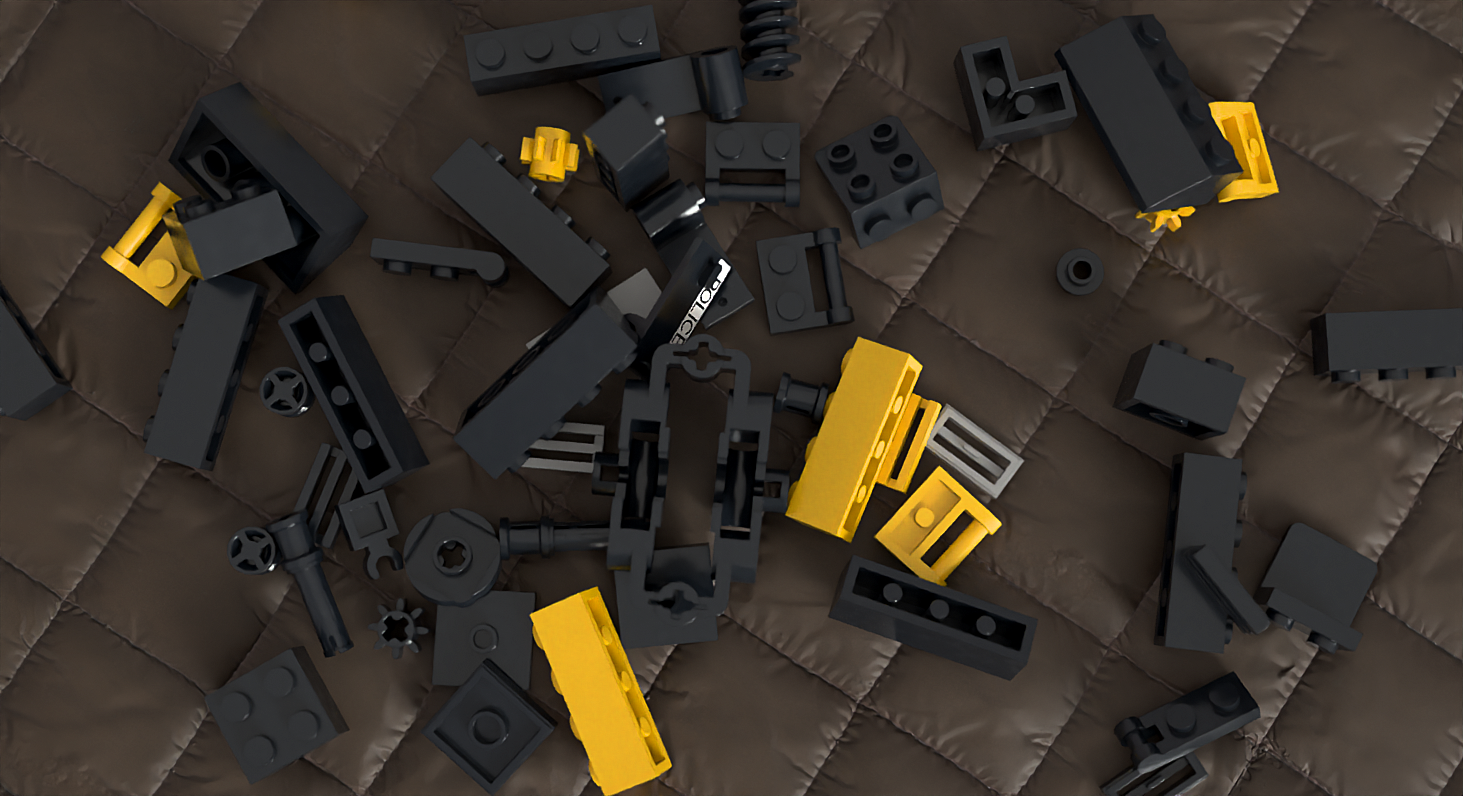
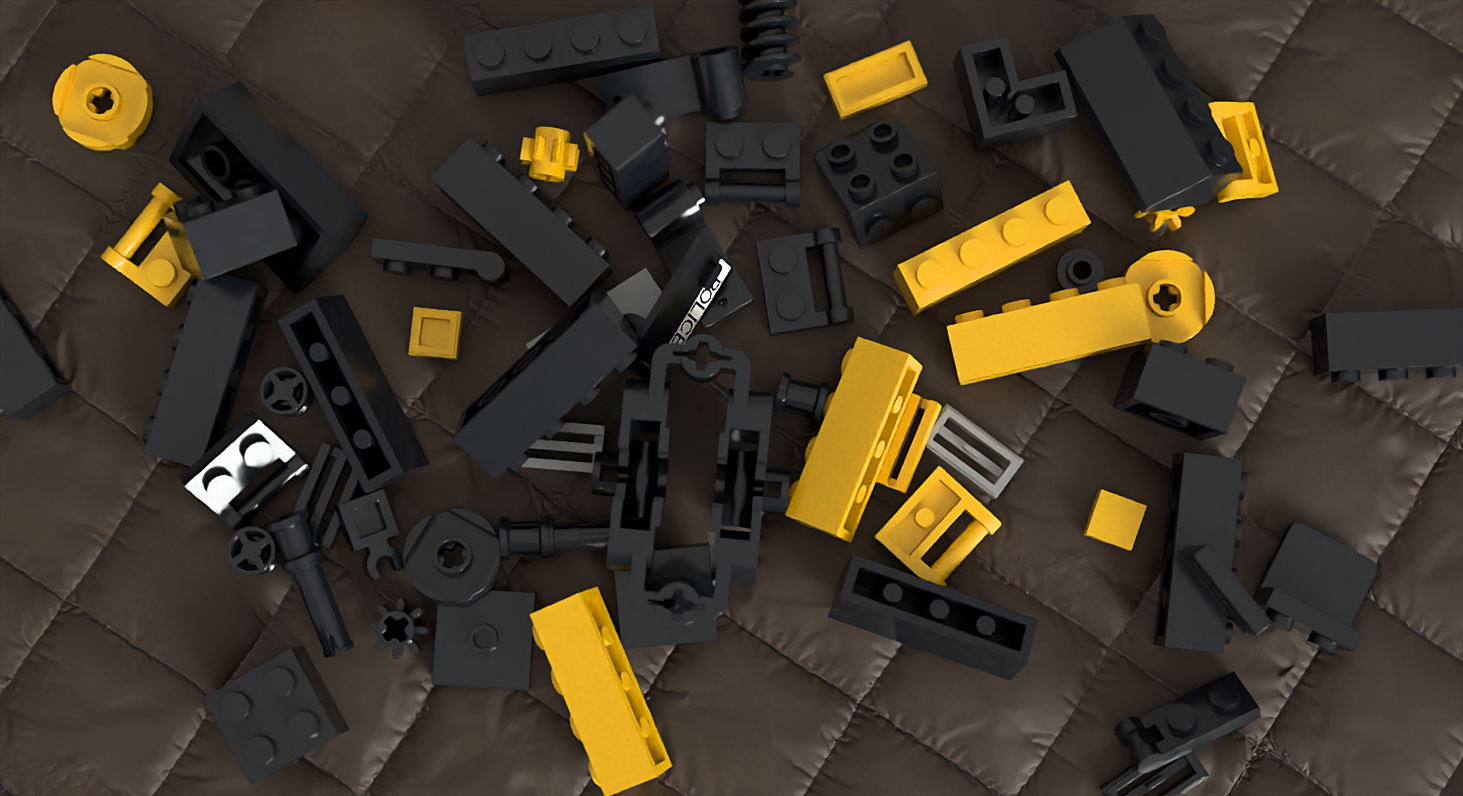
black plate [420,658,558,796] -> none
none -> yellow plate [52,54,153,151]
none -> black plate [179,411,312,532]
none -> yellow tile [408,307,463,360]
none -> yellow tile [822,40,928,121]
none -> yellow brick [892,180,1091,316]
none -> yellow brick [947,277,1152,386]
none -> yellow tile [1083,489,1147,551]
none -> yellow plate [1122,250,1215,345]

